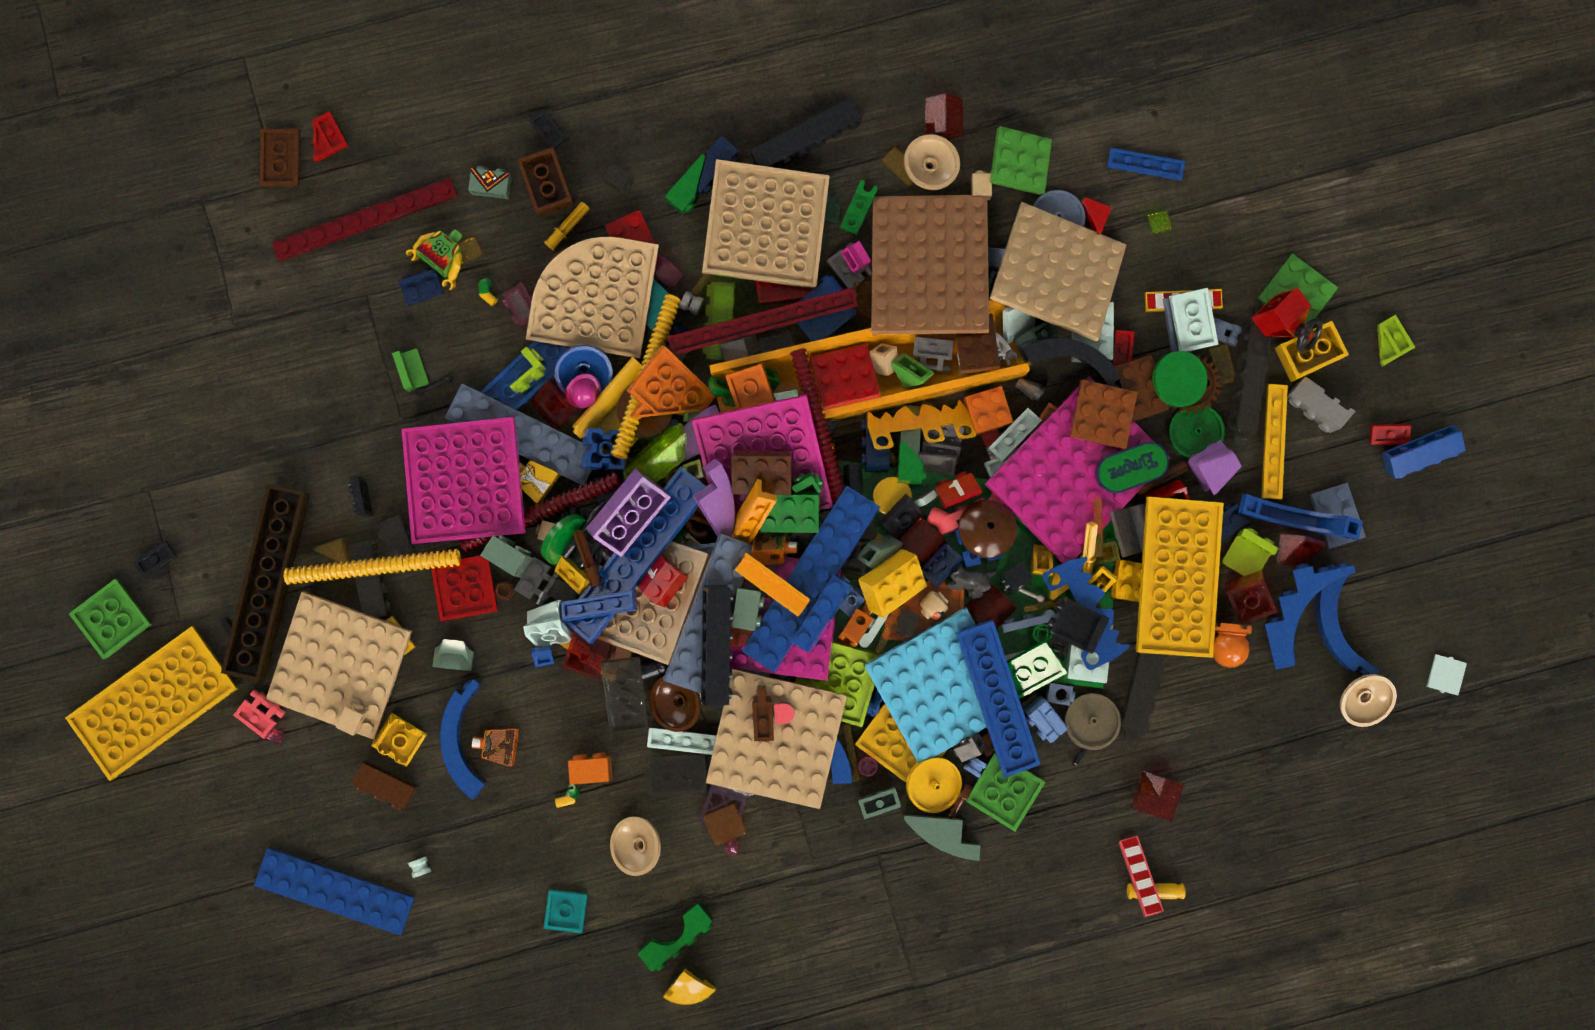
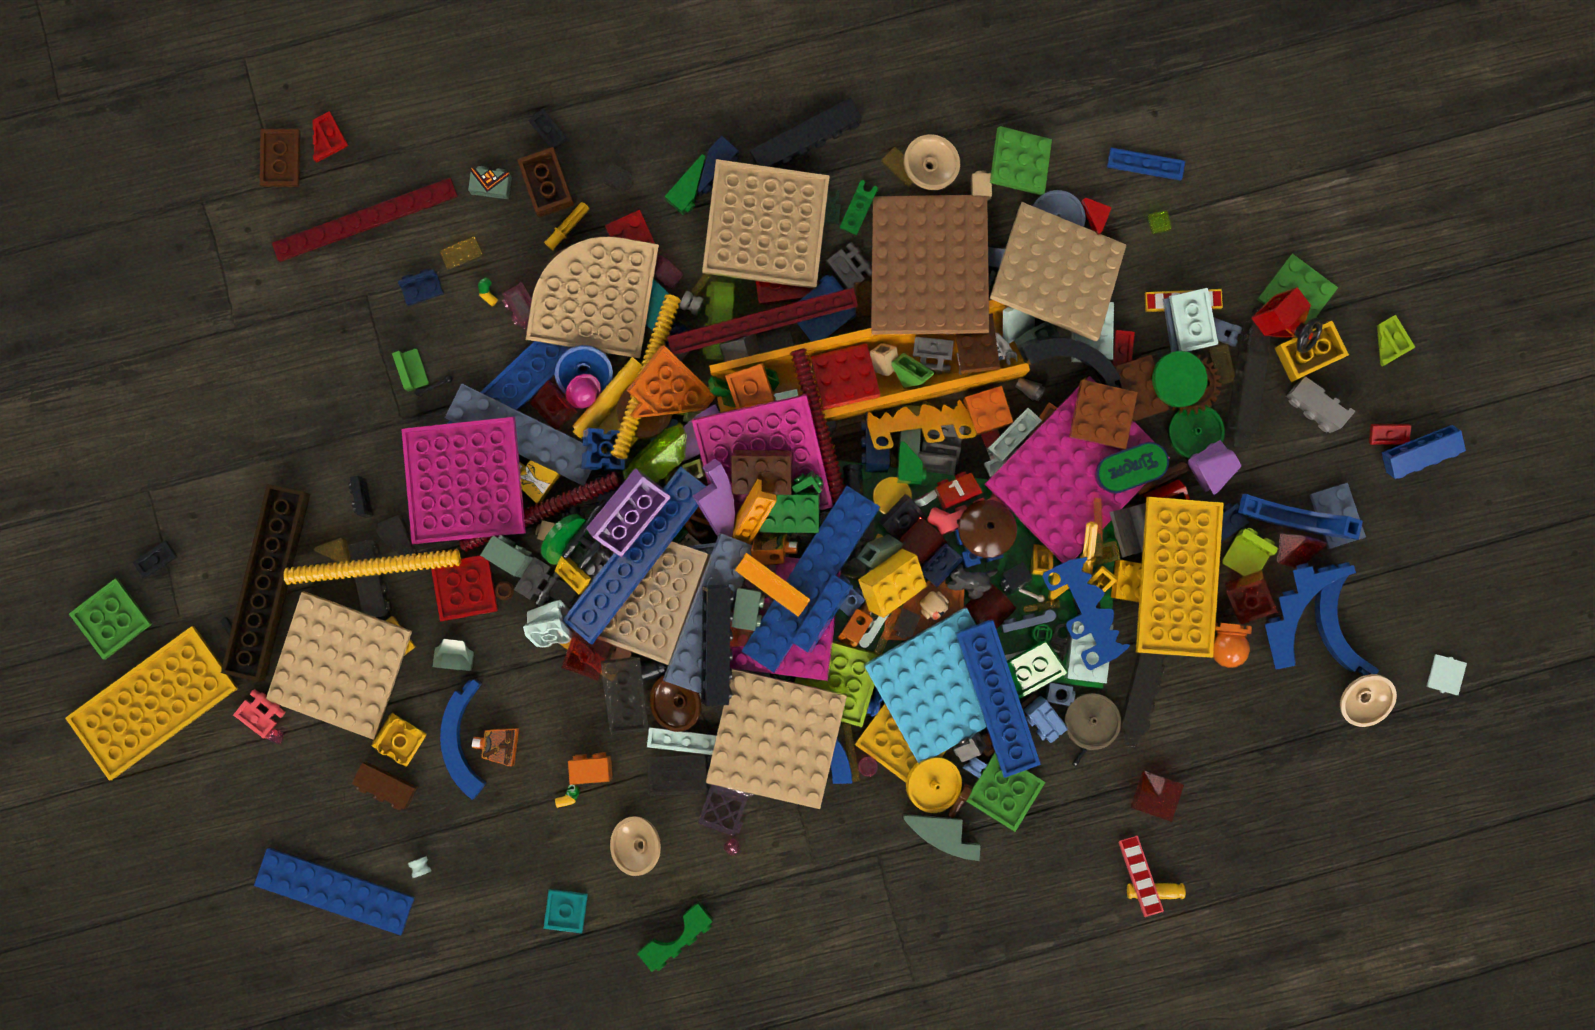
tan brick [336,703,368,736] -> none
torso [406,229,462,290] -> none
lime bracket [510,347,546,393] -> none
blue plate [531,645,554,667] -> none
blue tile [561,590,637,622] -> none
reddish brown axle [573,530,603,587] -> none
red slope [638,554,689,608] -> none
yellow brick [663,969,717,1005] -> none
clear orange piece [703,803,747,846] -> none
reddish brown hinge [752,685,774,742] -> none
coral tile [774,703,794,724] -> none
dark pink piece [841,241,871,273] -> none
sand green brick [858,787,901,819] -> none
clear red slope [925,93,963,137] -> none
black panel [1047,597,1110,654] -> none
yellow plate [1261,384,1288,500] -> none

